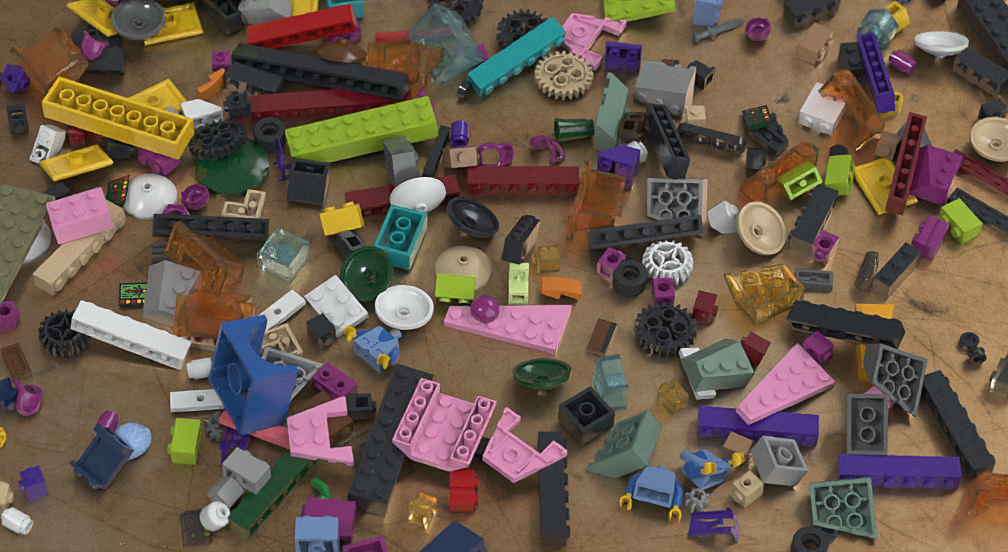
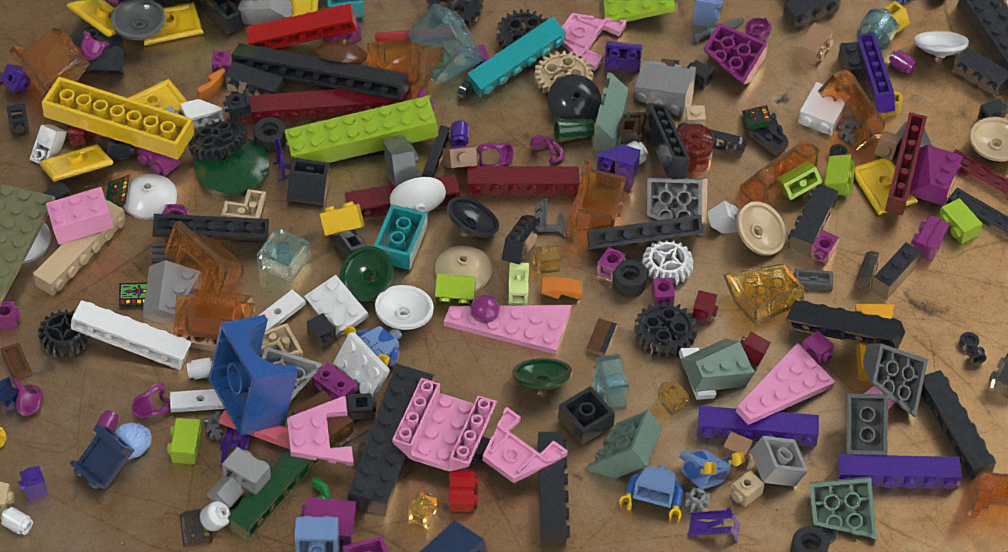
magenta hair [180,184,209,210] -> none
black brick [746,147,766,169] -> none
none -> magenta piece [131,382,171,418]
none -> white plate [333,332,390,401]
none -> dark grey piece [534,198,567,237]
none -> black dish [547,74,602,120]
none -> clear red wheel [678,123,714,173]
none -> magenta wedge [703,23,768,84]
none -> dark grey animal [837,116,865,145]

